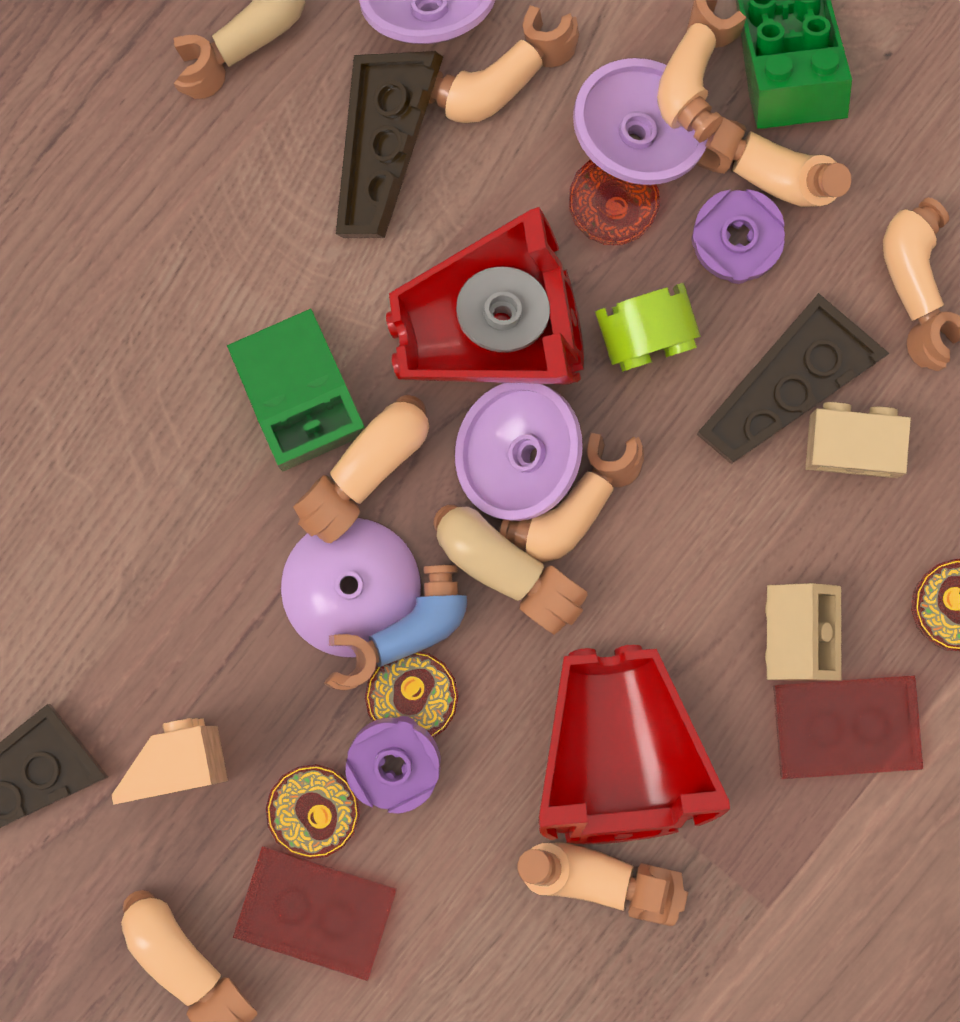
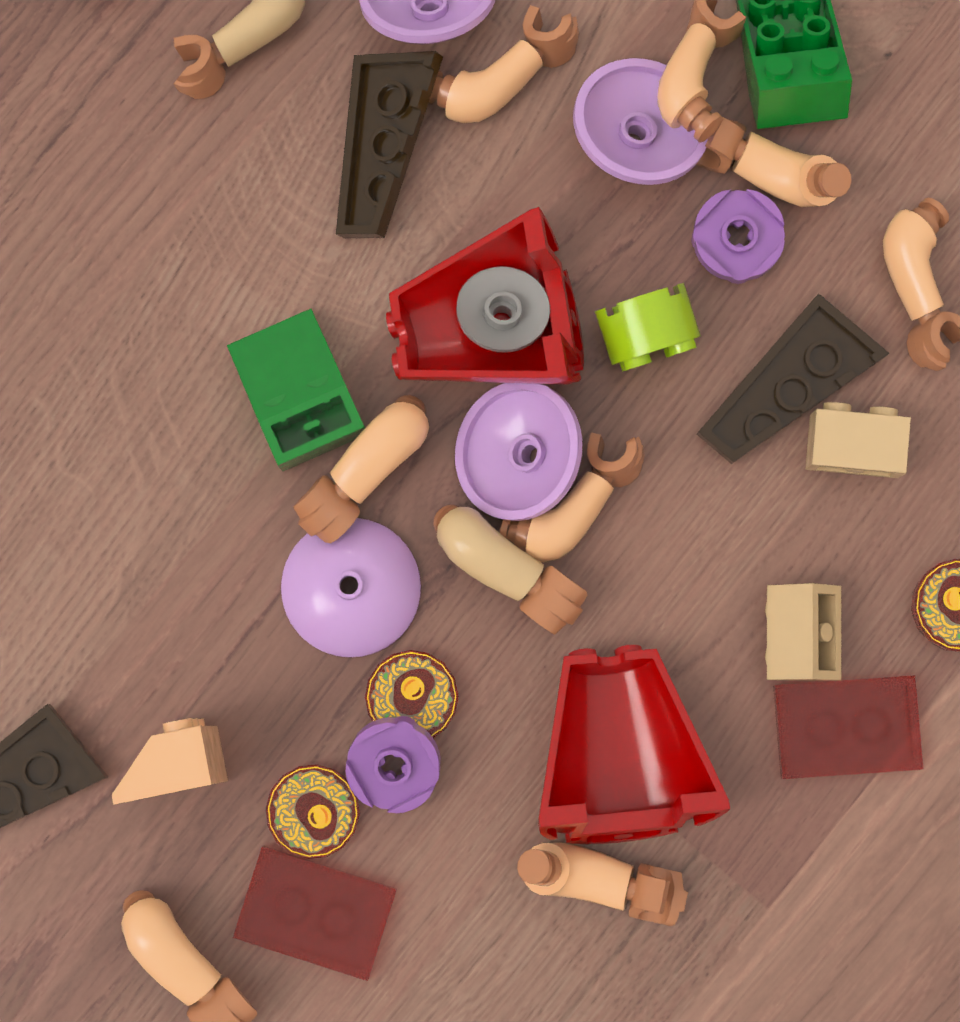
piece [324,565,467,690] -> none
clear red tile [569,159,660,245] -> none

